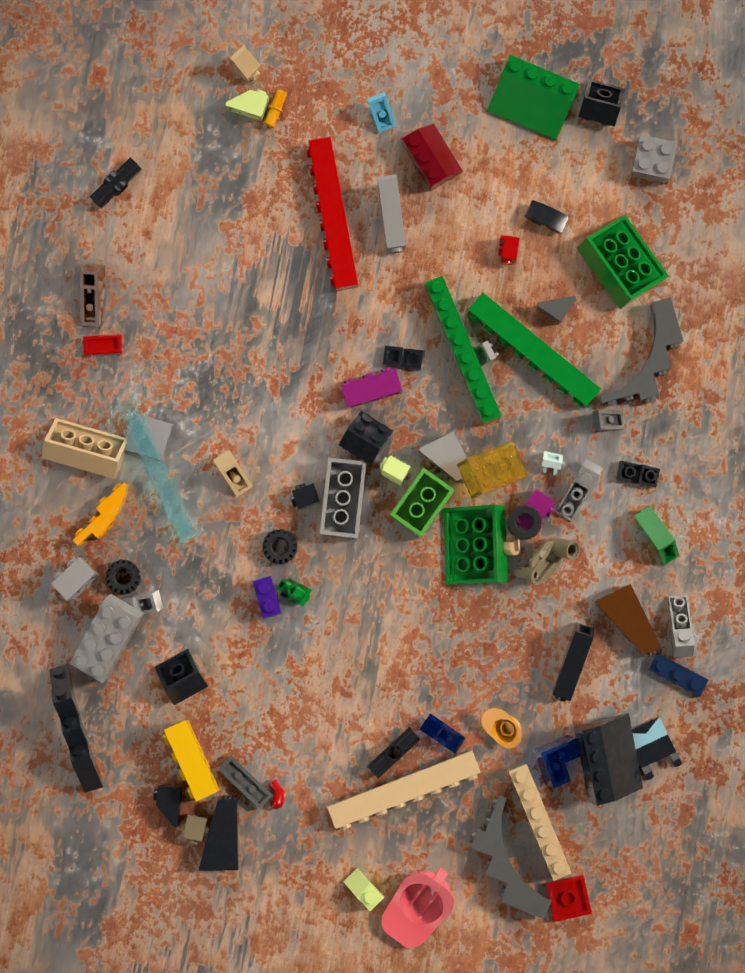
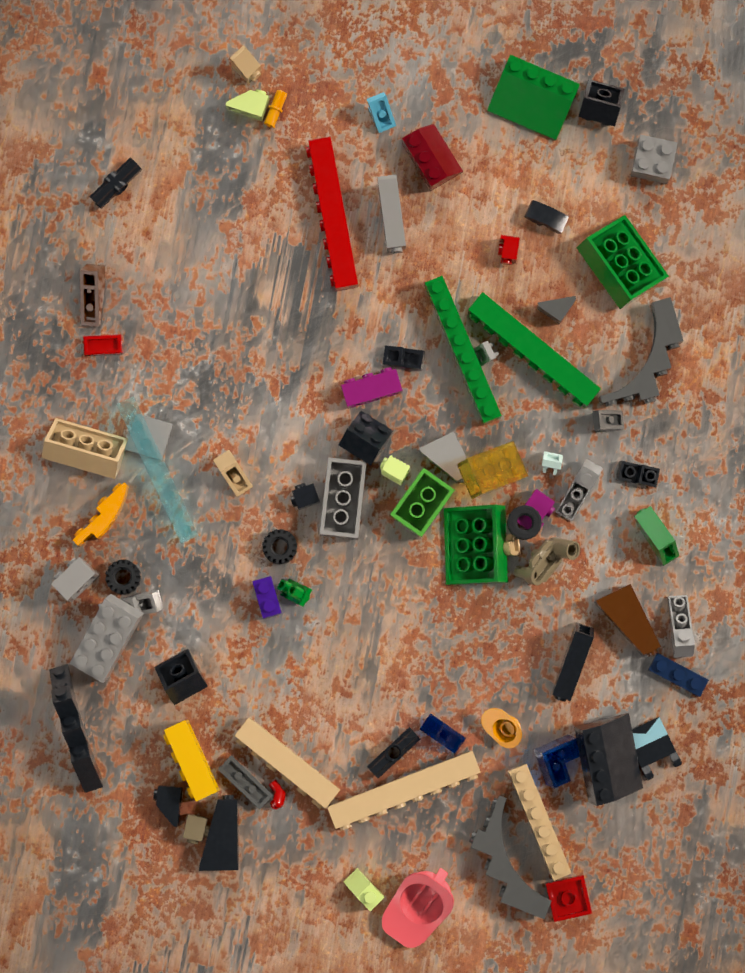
none -> tan brick [234,717,340,809]

